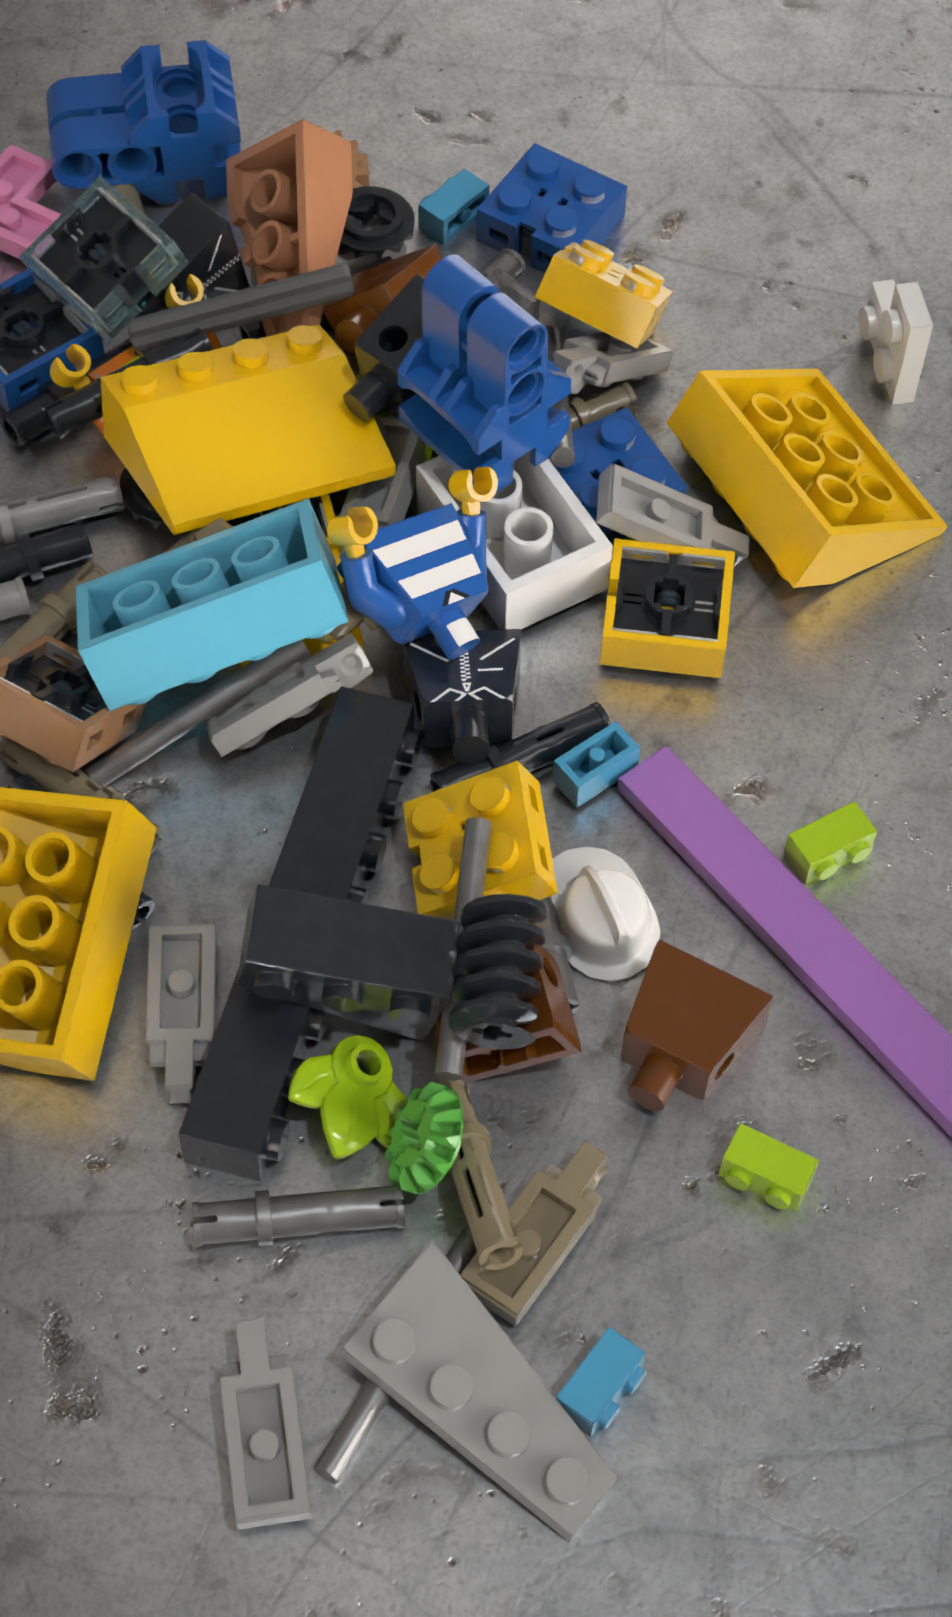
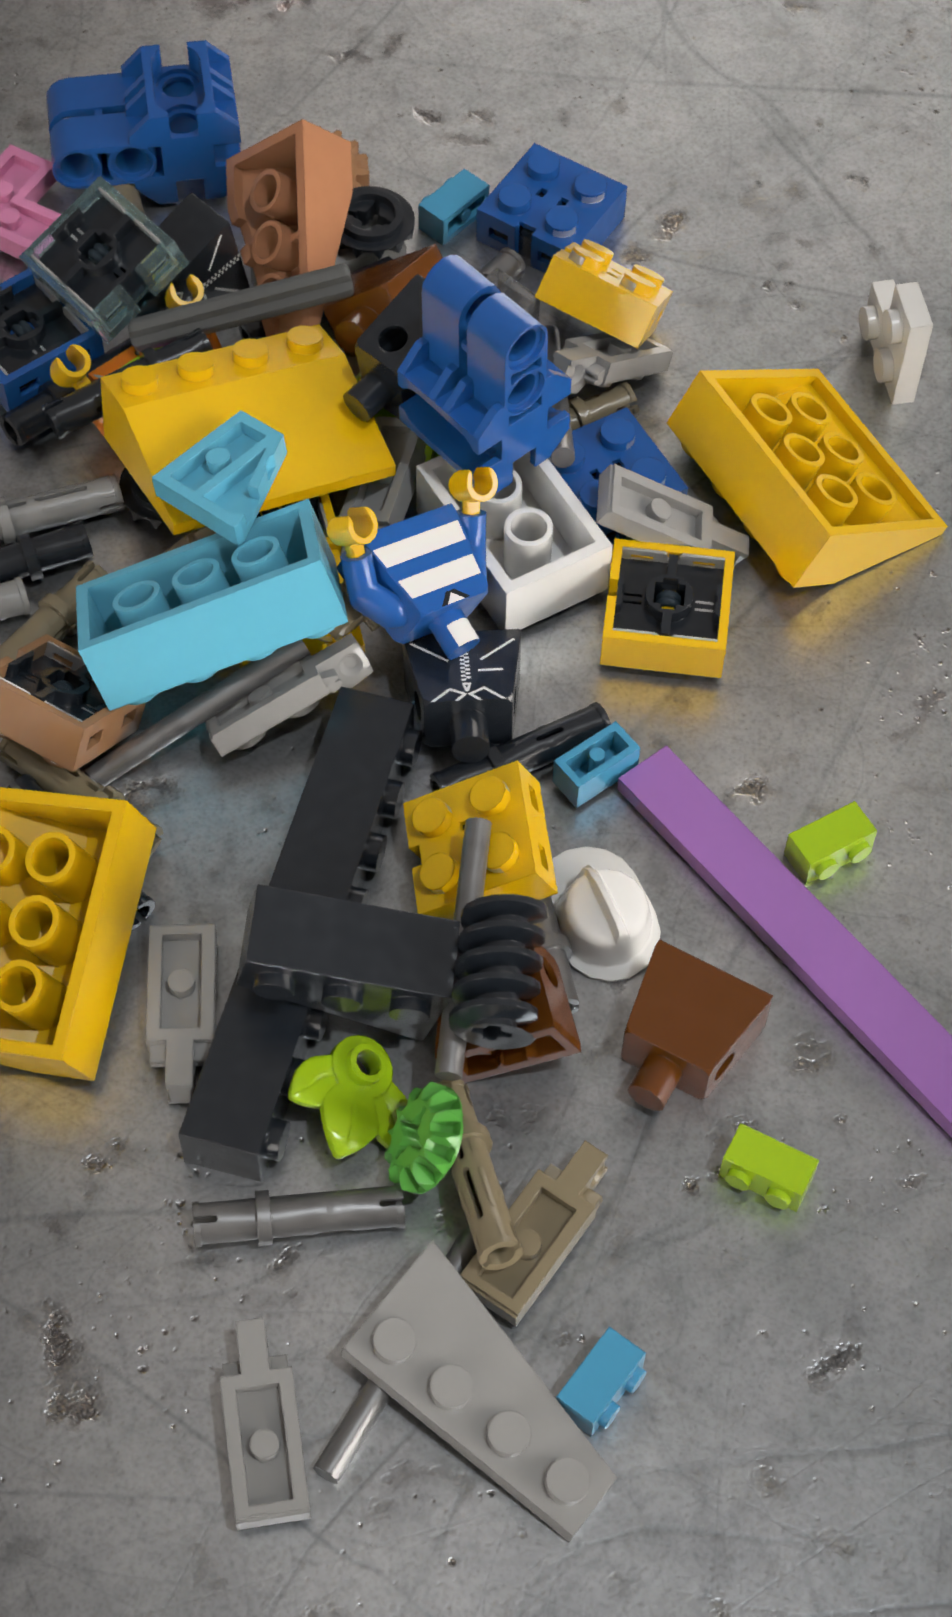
none -> medium azure wing [151,410,287,546]

